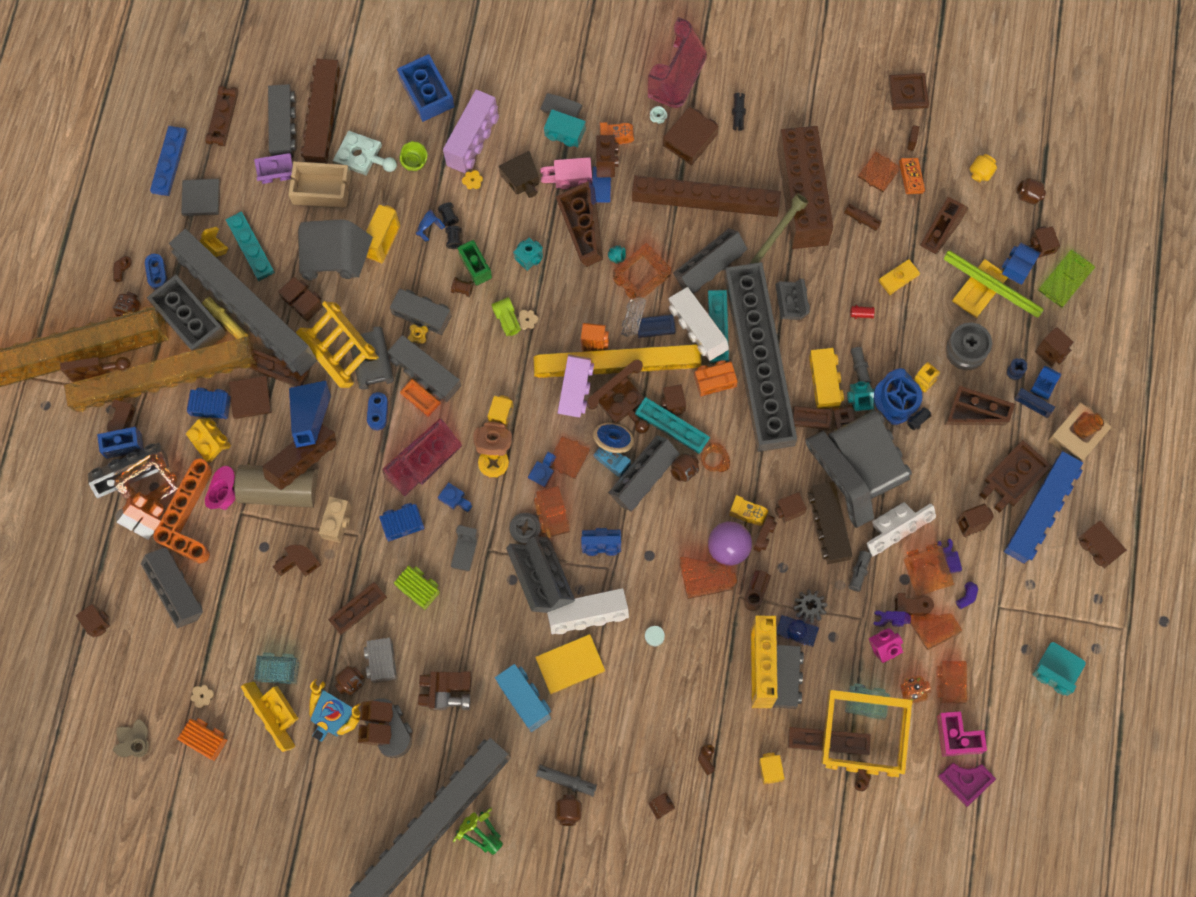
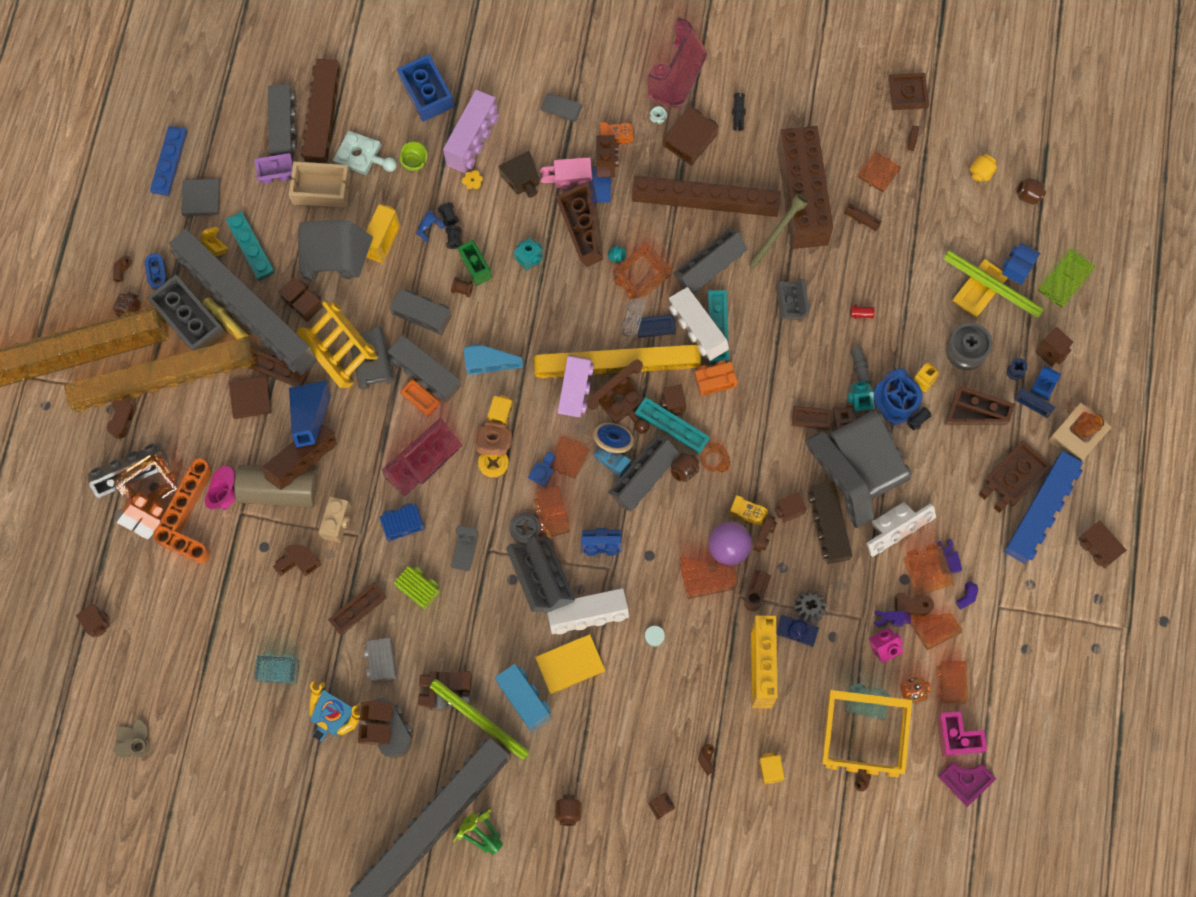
reddish brown plate [60,357,131,384] -> none
blue brick [97,427,144,459] -> none
dark grey brick [141,547,203,629] -> none
orange brick [177,718,228,761] -> none
yellow bracket [186,418,231,463] -> none
blue brick [187,388,231,419] -> none
tan plant [191,685,214,708] -> none
reddish brown plate [205,85,238,146] -> none
yellow bracket [241,682,299,752] -> none
reddish brown head [334,666,365,696] -> none
blue plate [367,392,388,431] -> none
yellow plate [408,325,428,344] -> none
blue plate [437,482,473,512] -> none
lime piece [491,297,521,336] -> none
tan plant [517,310,539,330] -> none
dark grey pin [536,764,597,797] -> none
teal brick [544,110,586,148] -> none
orange brick [581,323,609,352] -> none
dark grey brick [724,262,797,452] -> none
dark grey brick [773,645,804,709] -> none
reddish brown plate [788,727,871,756] -> none
yellow brick [809,348,844,409] -> none
dark grey pin [848,551,872,592] -> none
yellow plate [879,259,920,295] -> none
orange tile [899,158,925,194] -> none
reddish brown slope [920,196,968,255] -> none
reddish brown brick [956,503,994,538] -> none
reddish brown brick [1030,226,1060,258] -> none
teal bracket [1032,642,1086,696] -> none
none -> lime axle [430,679,529,760]
none -> dark azure slope [463,344,524,375]

